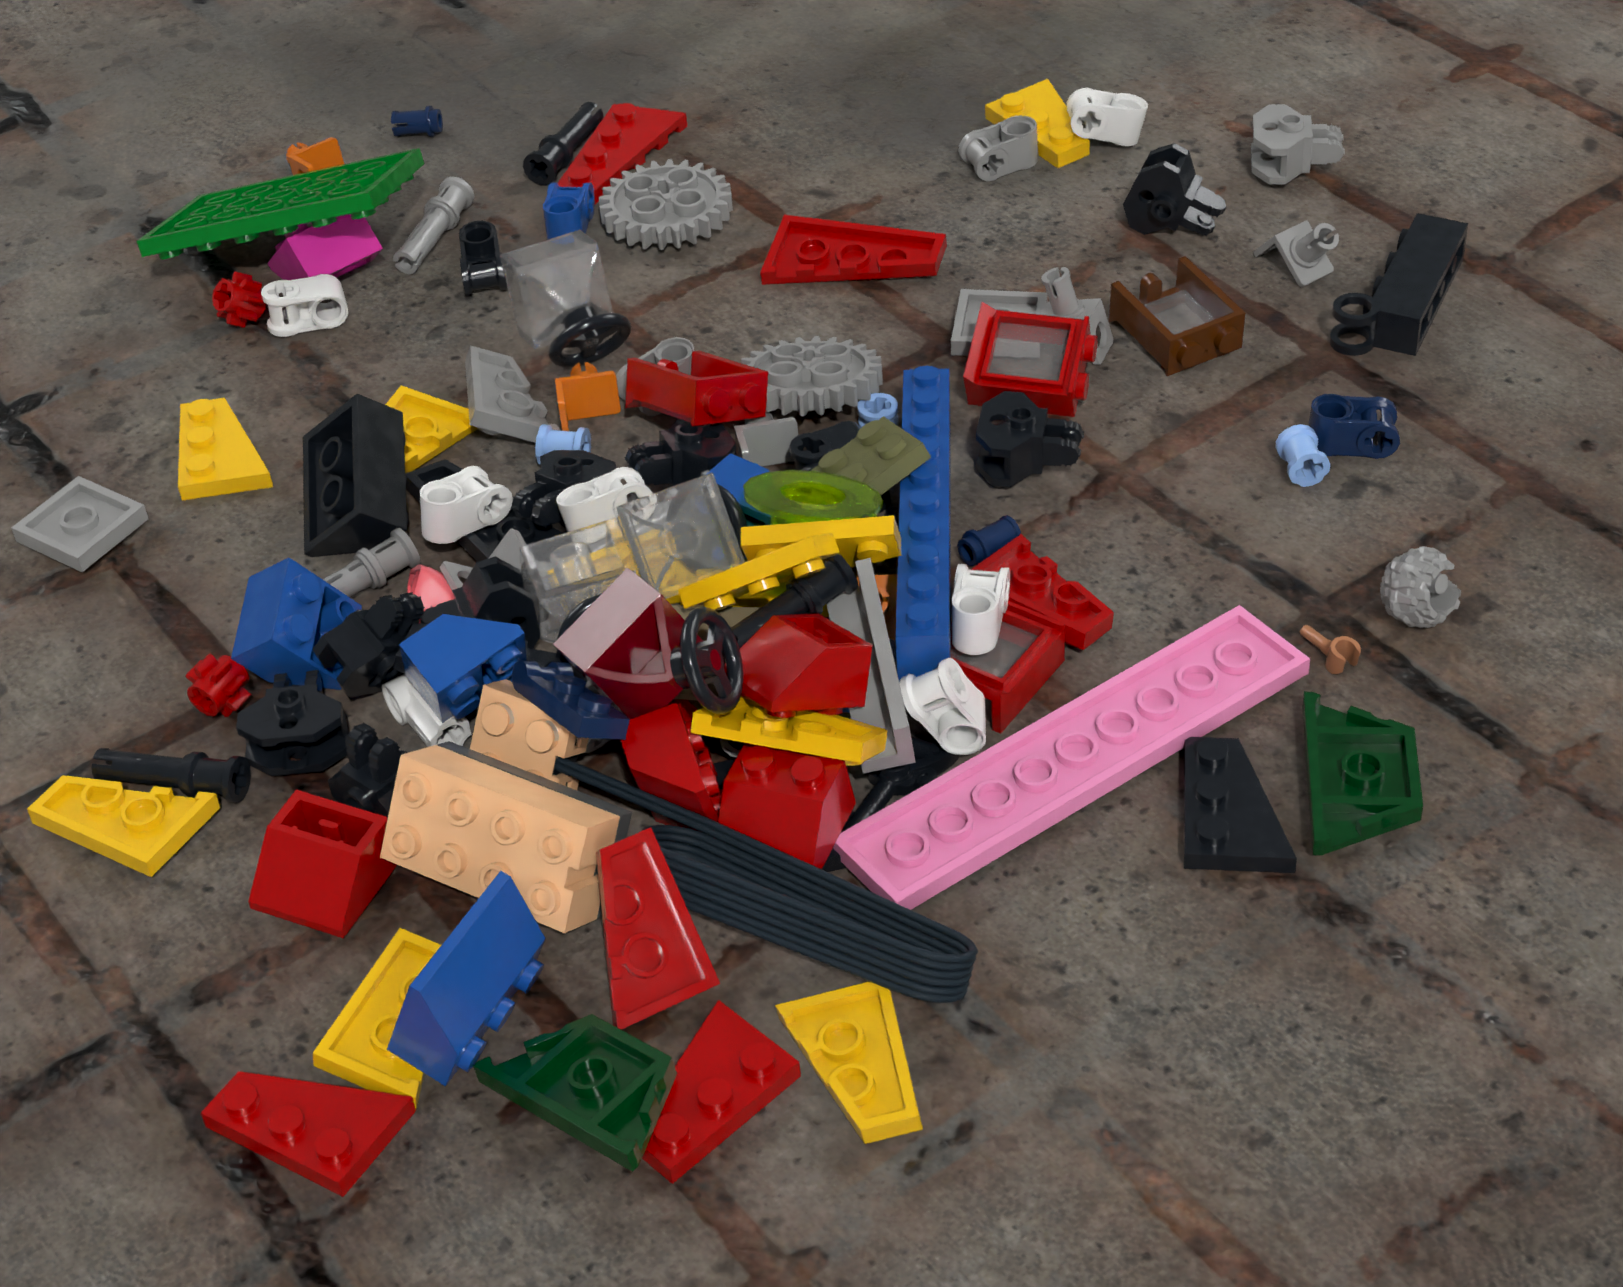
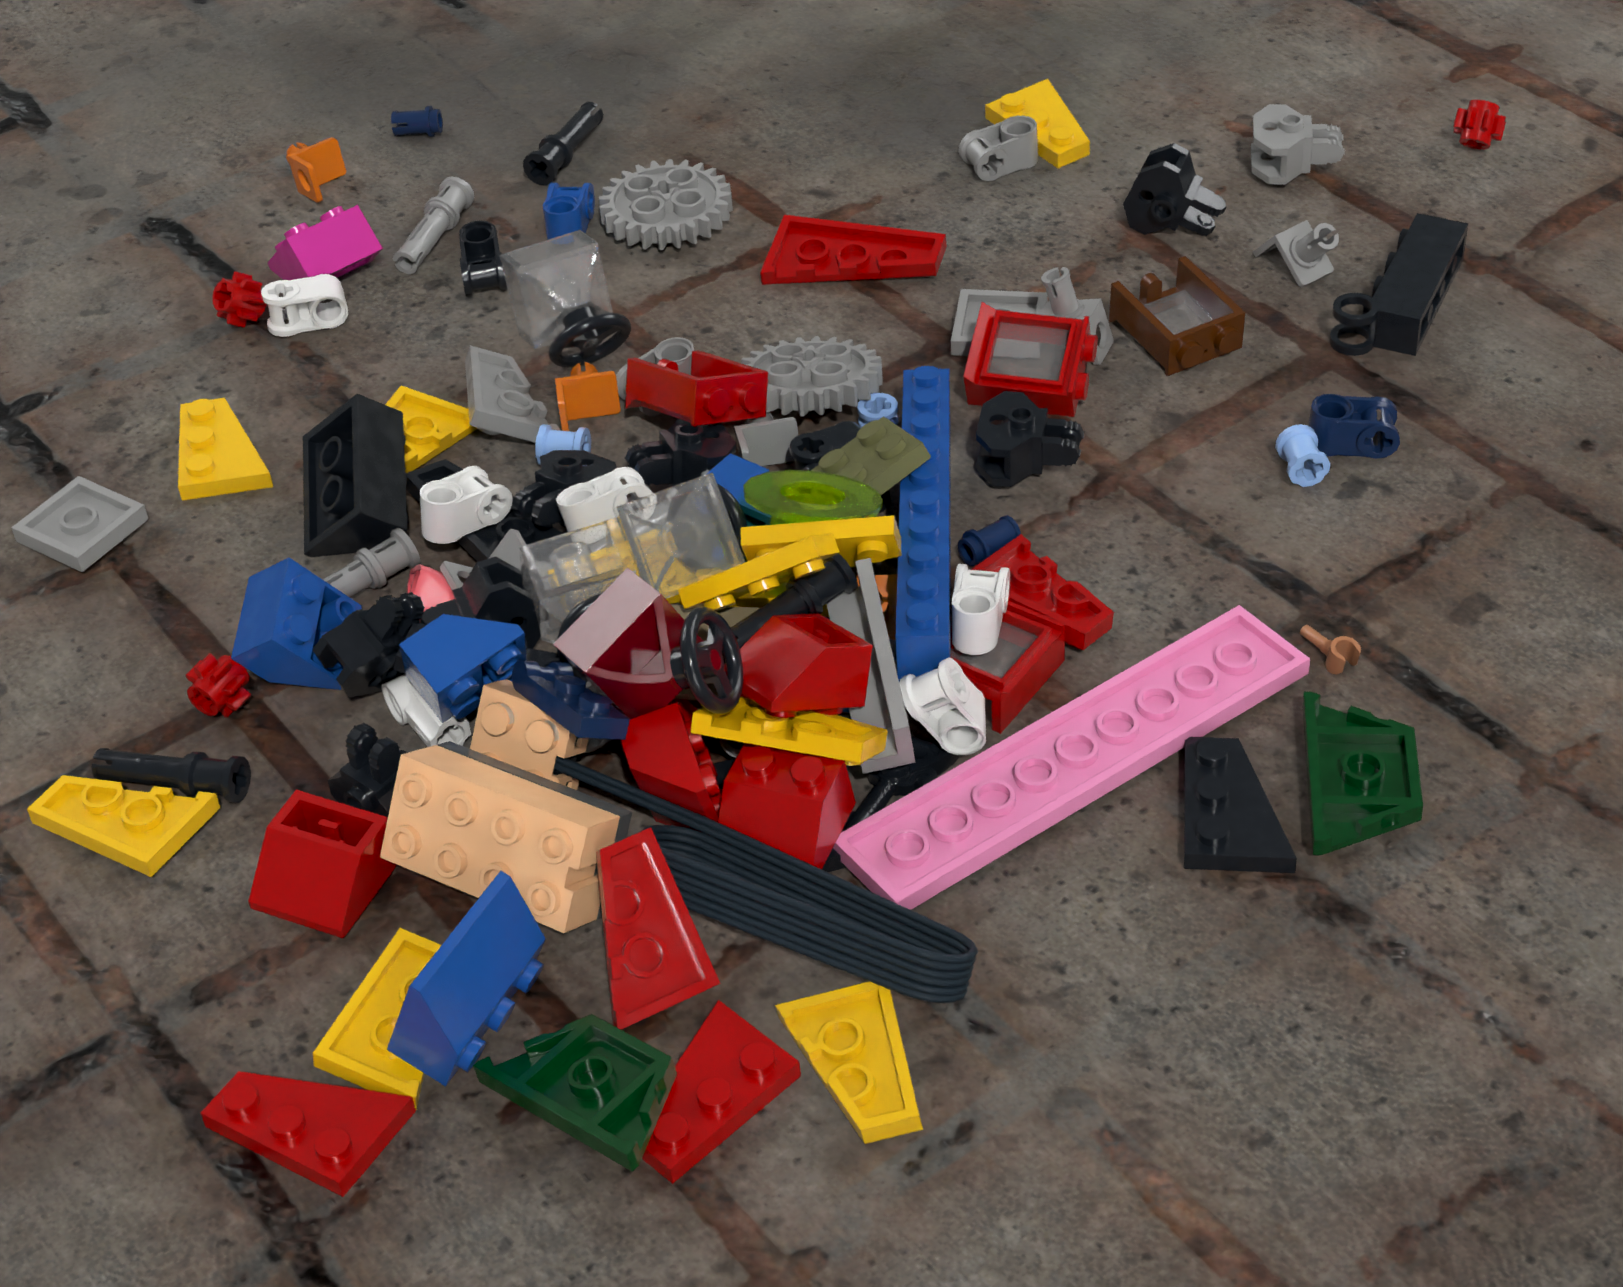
green plate [137,148,425,259] -> none
black hinge [236,670,349,776] -> none
red wing [558,103,687,205] -> none
white piece [1067,88,1148,146] -> none
light grey piece [1380,546,1461,628] -> none
none -> red gear [1453,99,1506,150]

